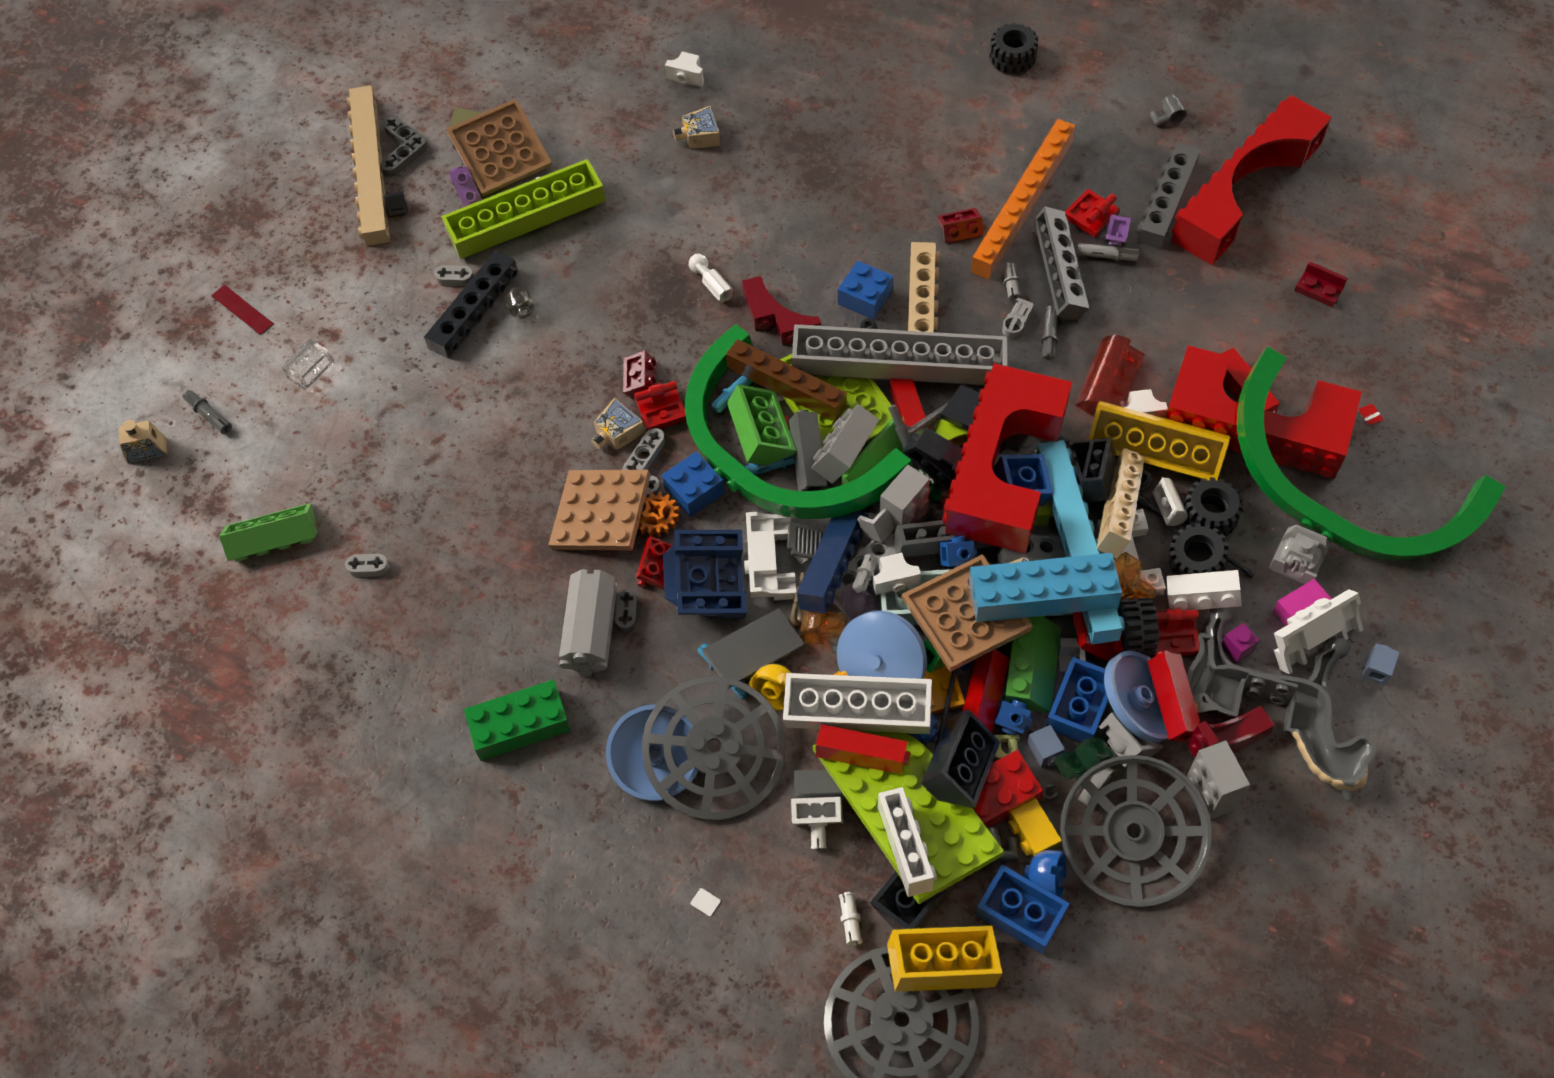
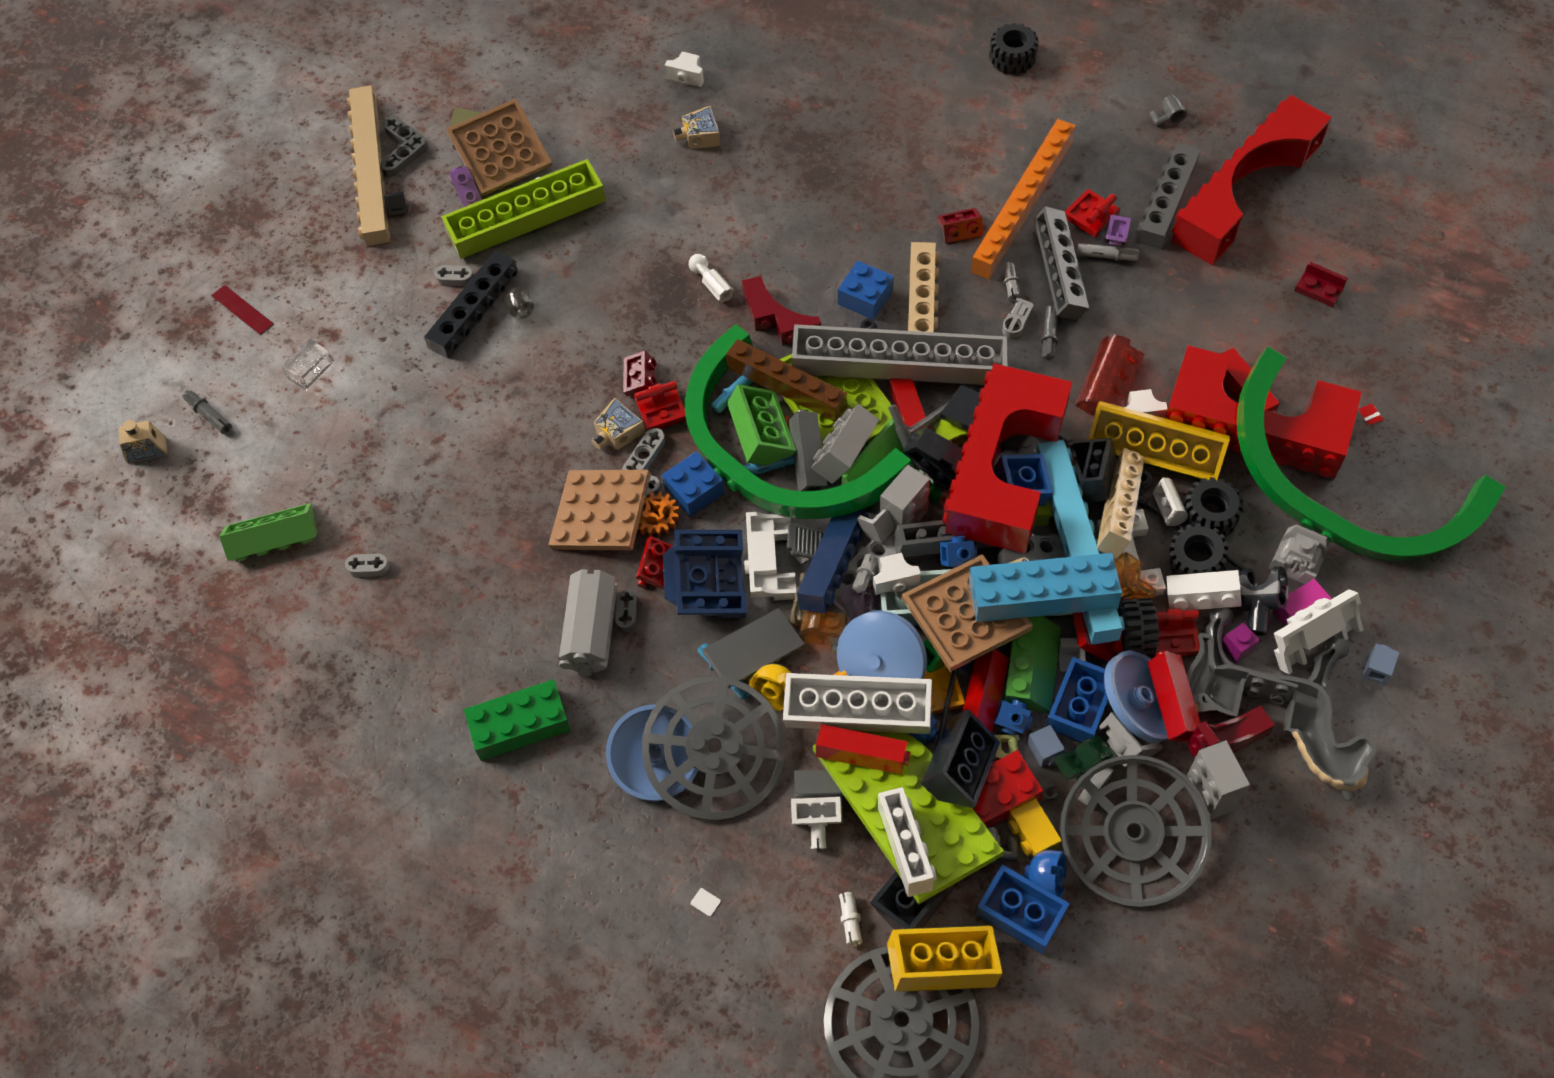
none -> black connector [1236,566,1288,636]

